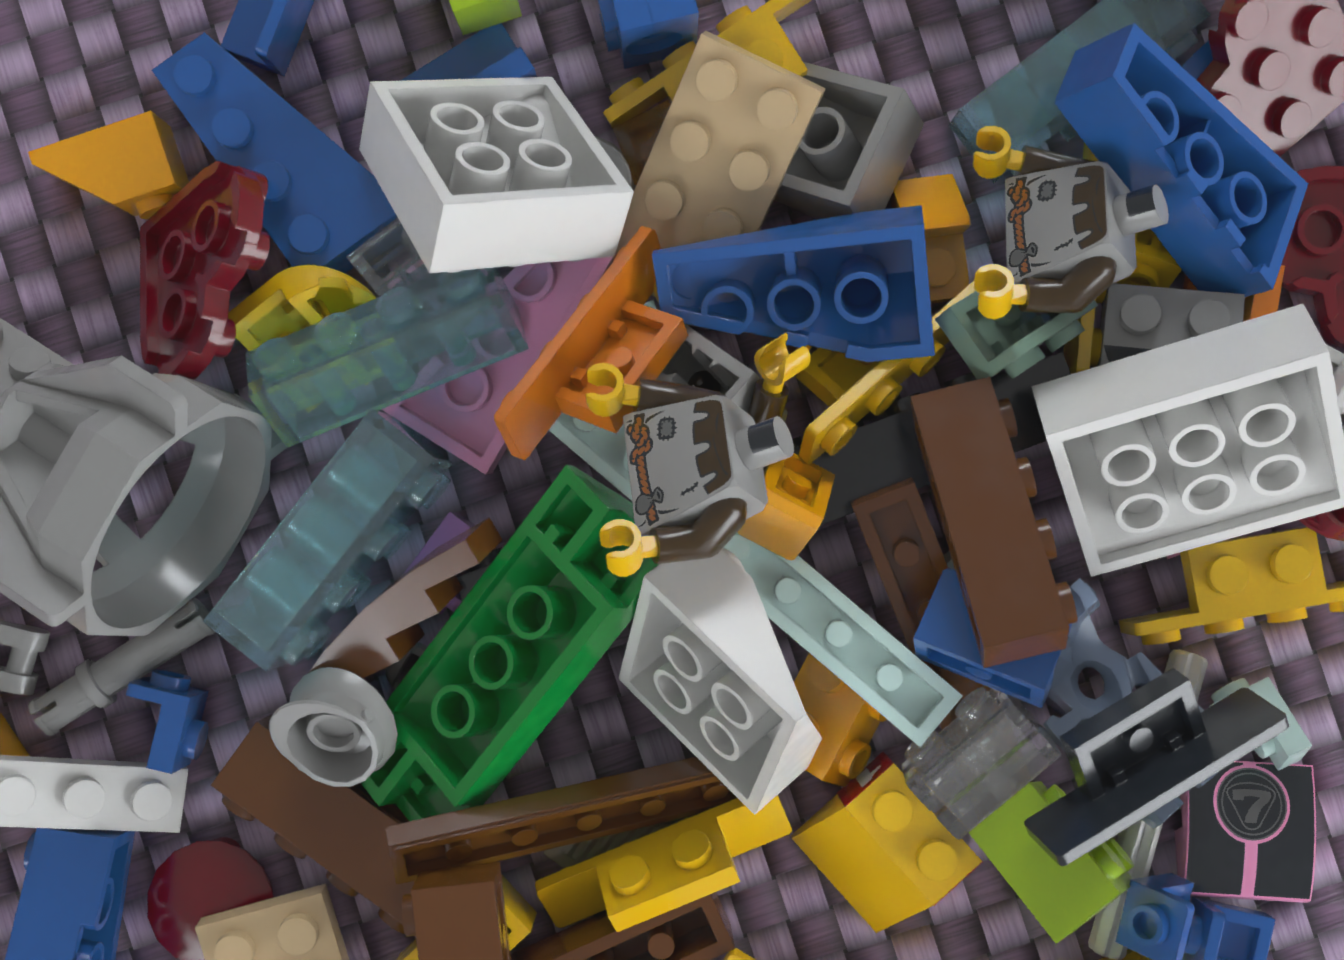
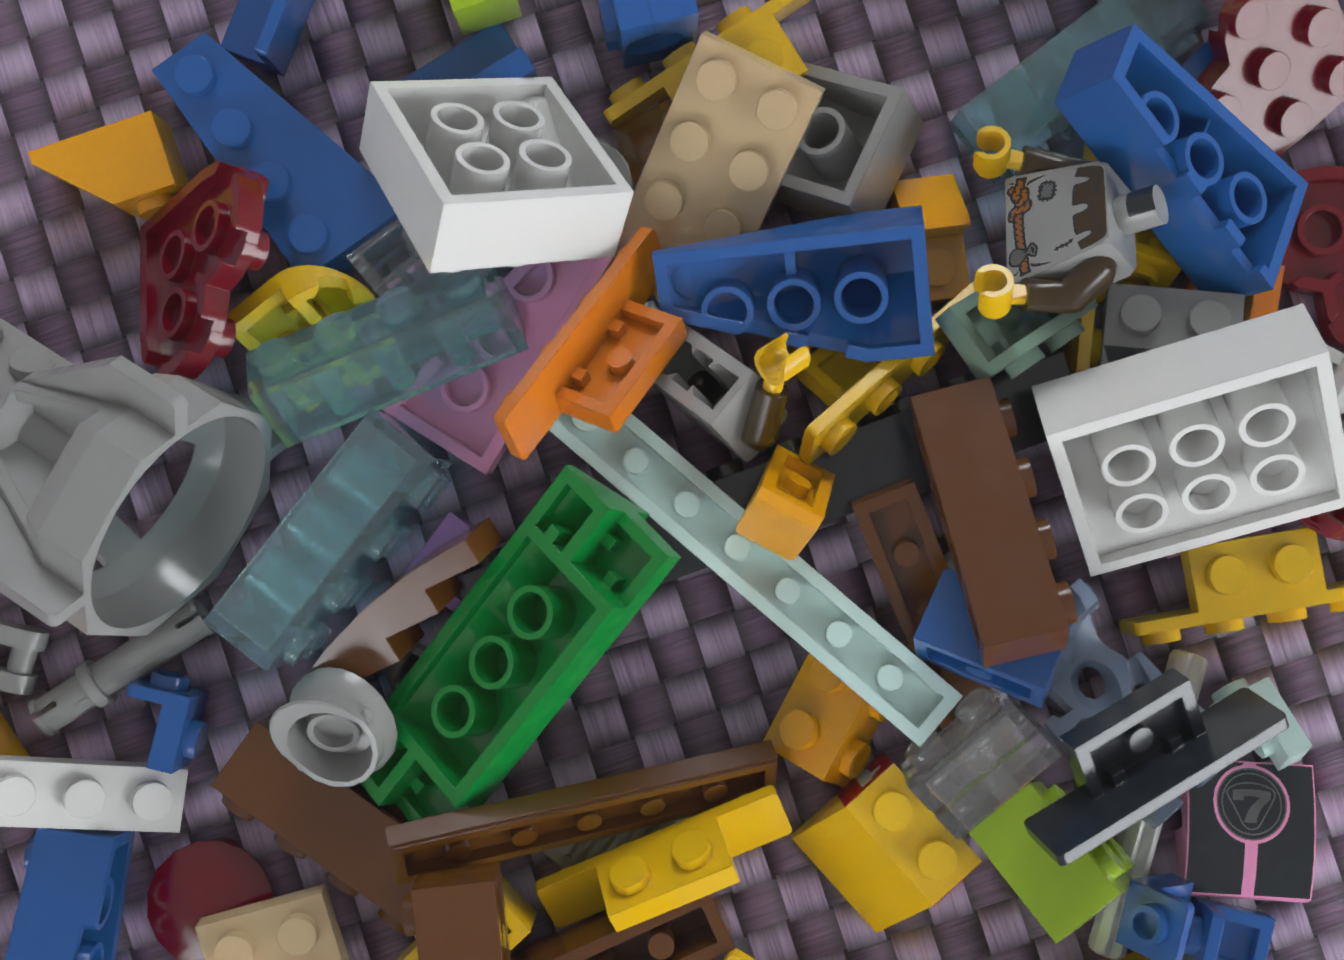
torso [585,363,794,577] -> none
white slope [618,549,822,815] -> none

